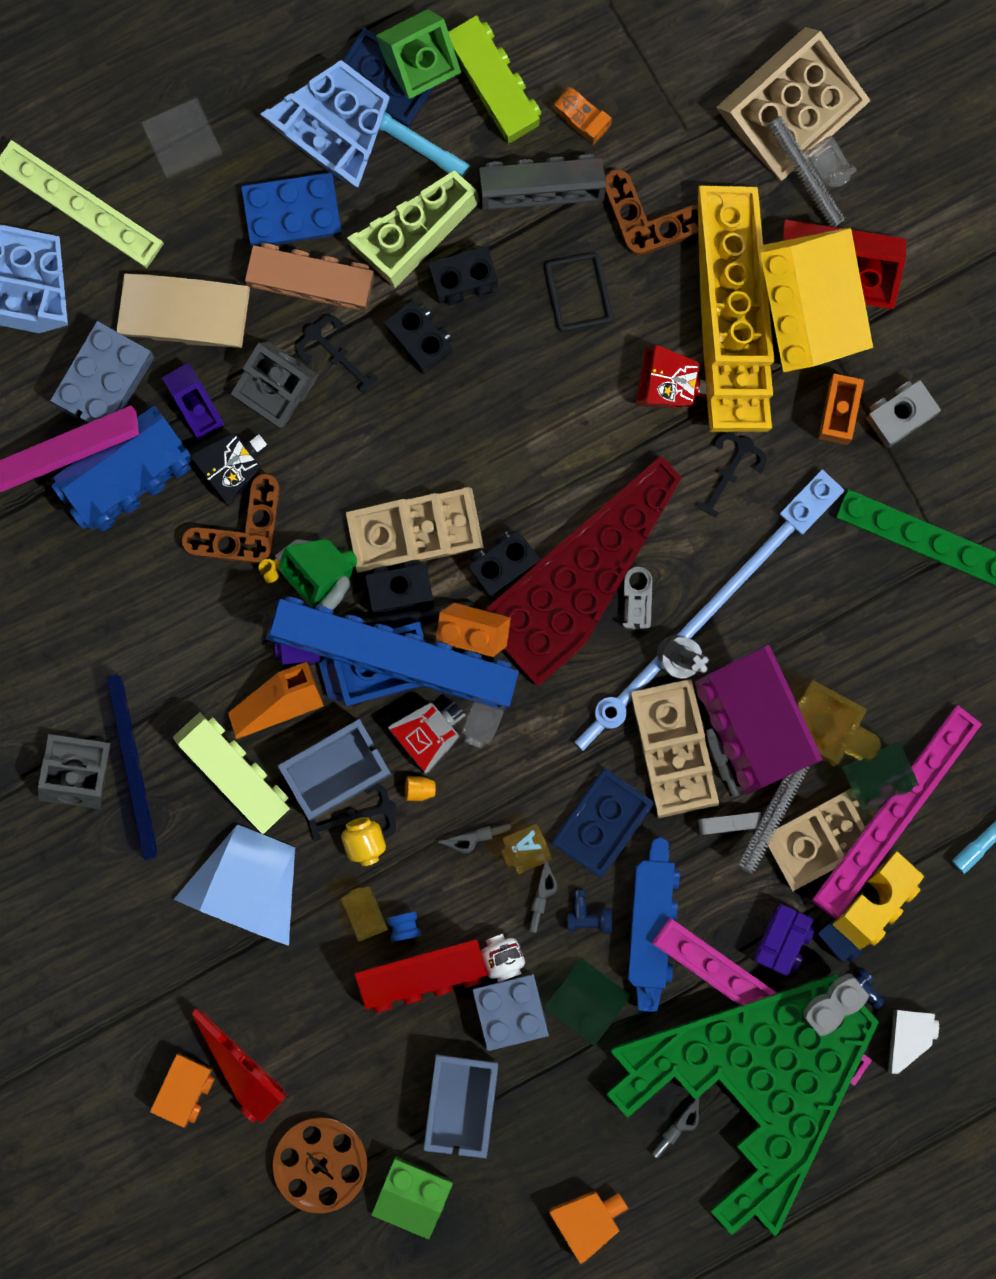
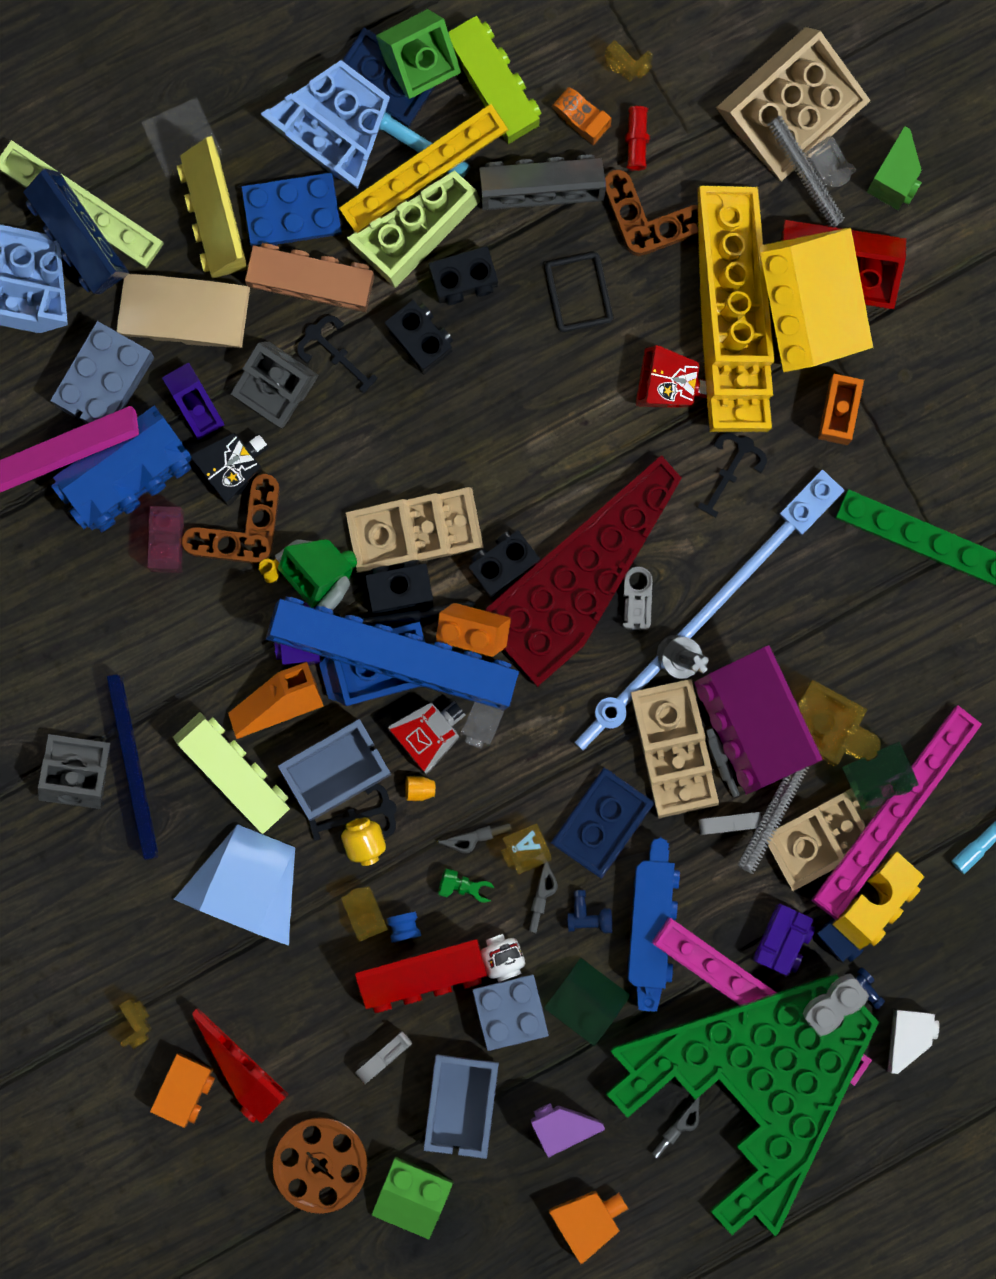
light grey brick [866,380,941,449] -> none
none -> dark blue slope [23,169,130,294]
none -> clear yellow bracket [119,998,152,1049]
none -> clear pink brick [147,506,184,573]
none -> light yellow slope [177,136,248,278]
none -> yellow plate [339,104,509,233]
none -> light grey piece [355,1031,412,1084]
none -> green piece [438,868,494,903]
none -> medium lavender slope [531,1103,605,1157]
none -> clear yellow bracket [605,40,653,82]
none -> red pin [625,106,650,171]
none -> bright green slope [867,126,922,210]

